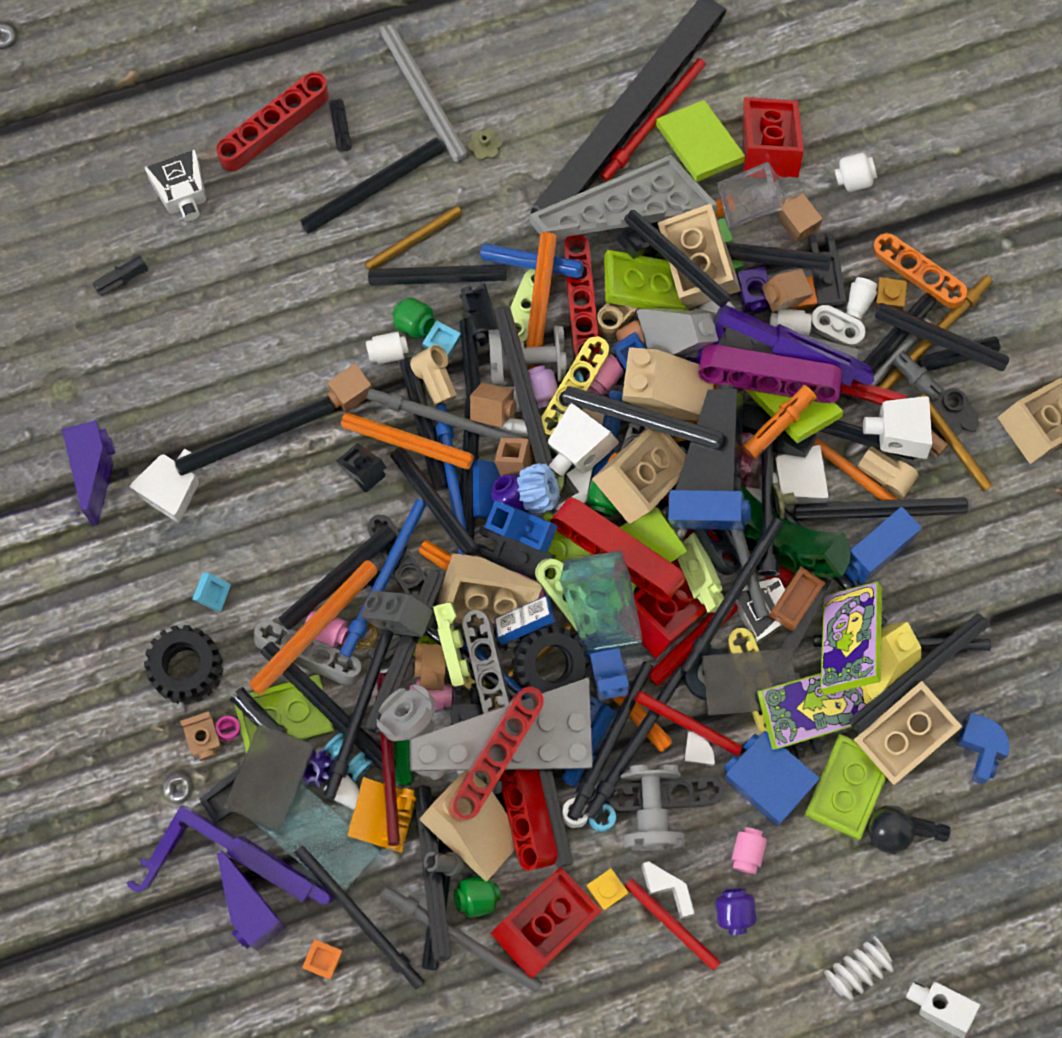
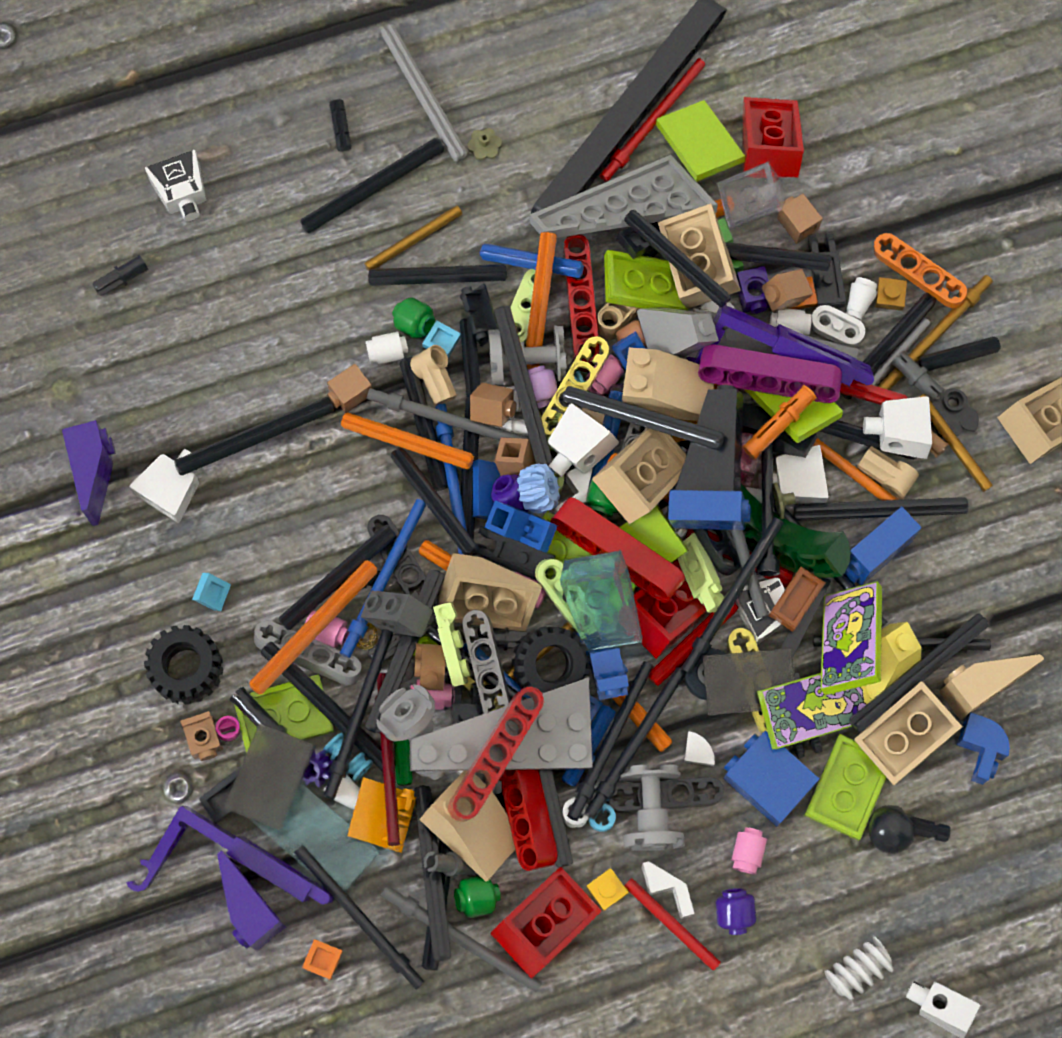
red beam [216,72,329,172] -> none
black slope [336,443,387,493] -> none
tile [494,595,555,645] -> none
red bar [634,690,742,756] -> none
white head [835,152,877,192] -> none
black axle [875,303,1009,371] -> none
none -> tan slope [939,654,1044,720]

